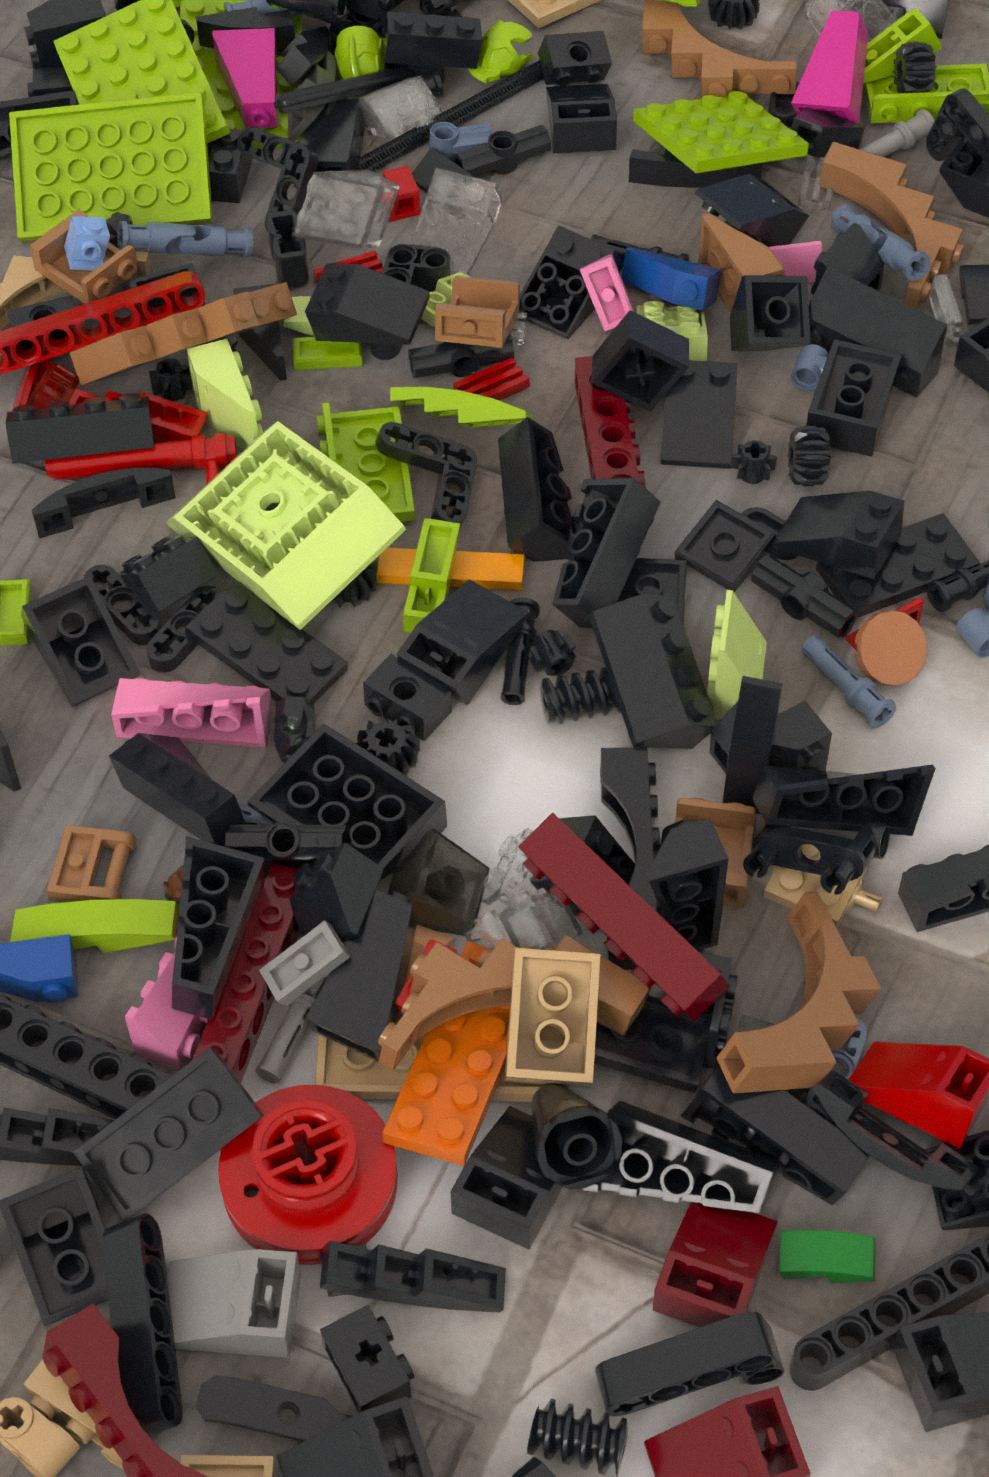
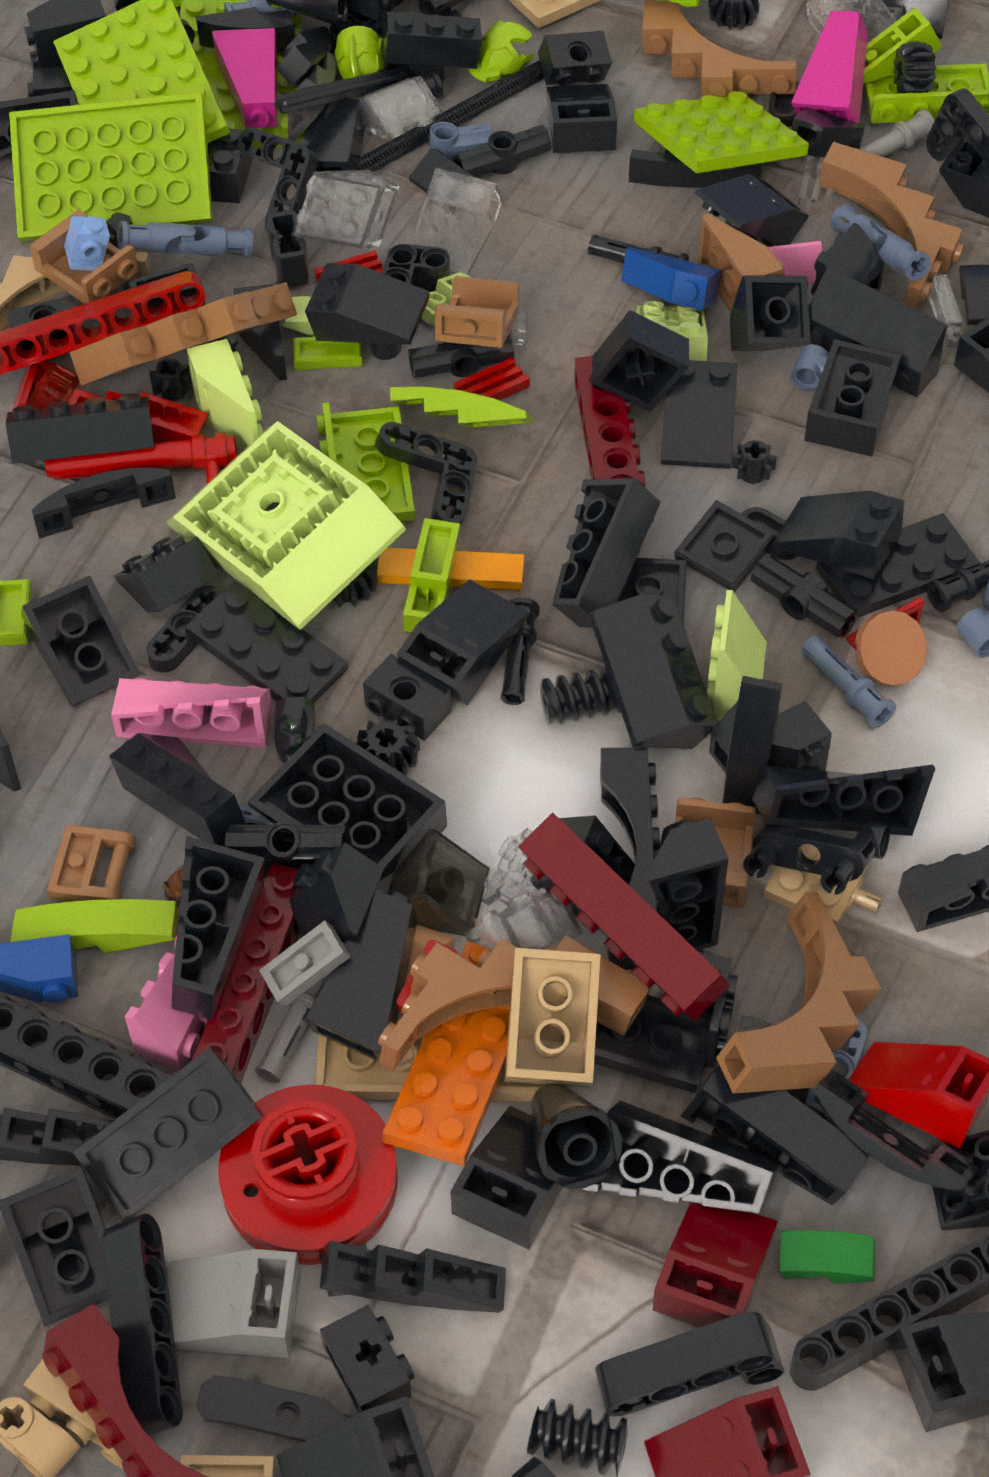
black beam [84,565,161,645] -> none
red brick [380,165,421,222] -> none
black wedge [498,417,578,562] -> none
black slope [518,225,624,339] -> none
black gear [529,630,576,676] -> none
bright pink slope [580,254,635,332] -> none
black gear [787,426,831,486] -> none

